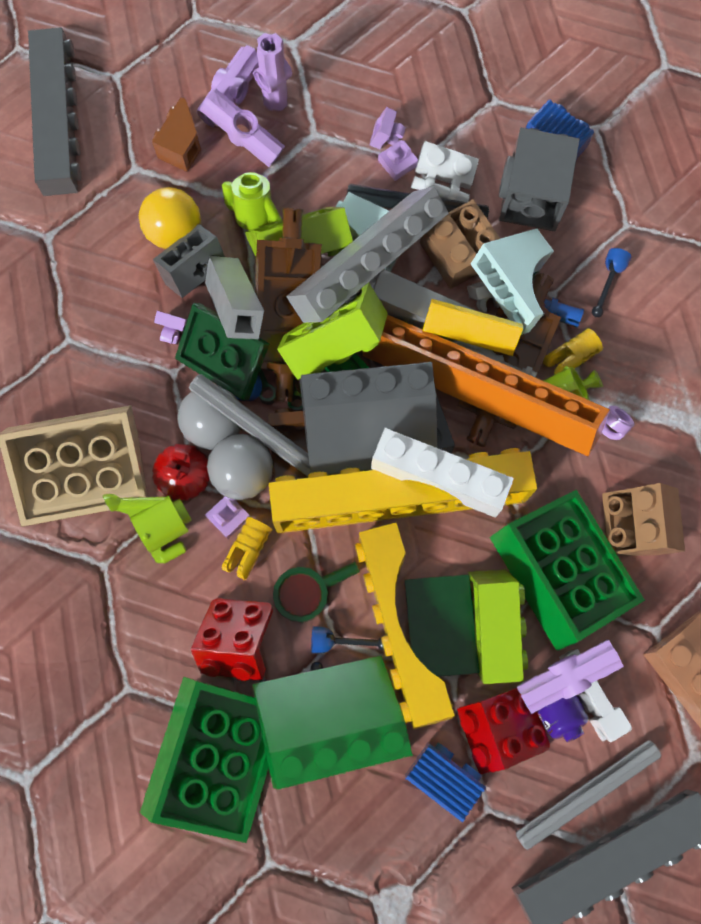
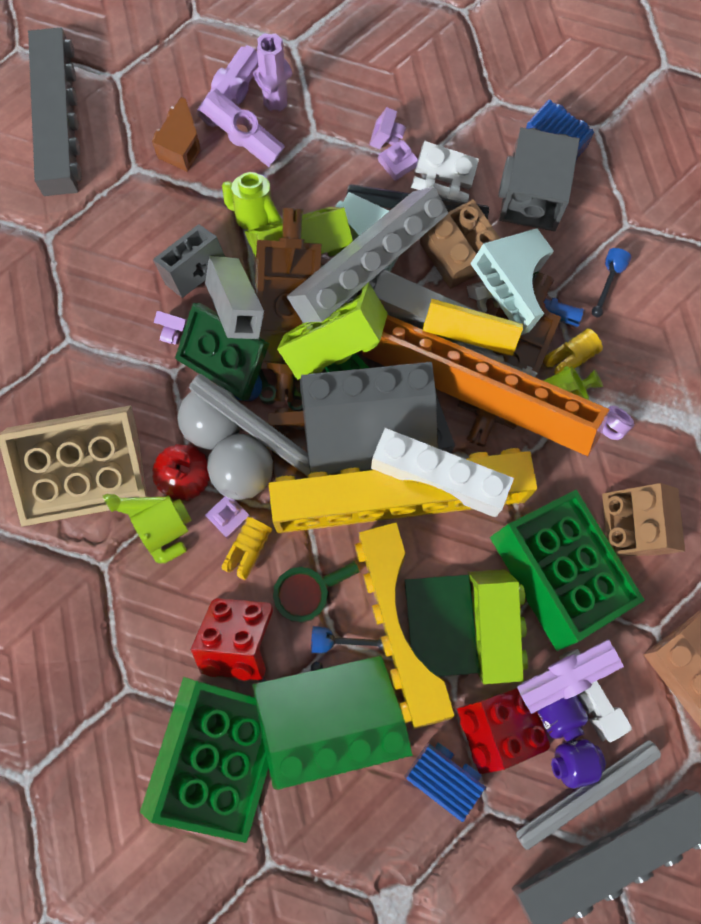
yellow piece [138,187,201,249] -> none
none -> dark purple head [551,739,606,789]

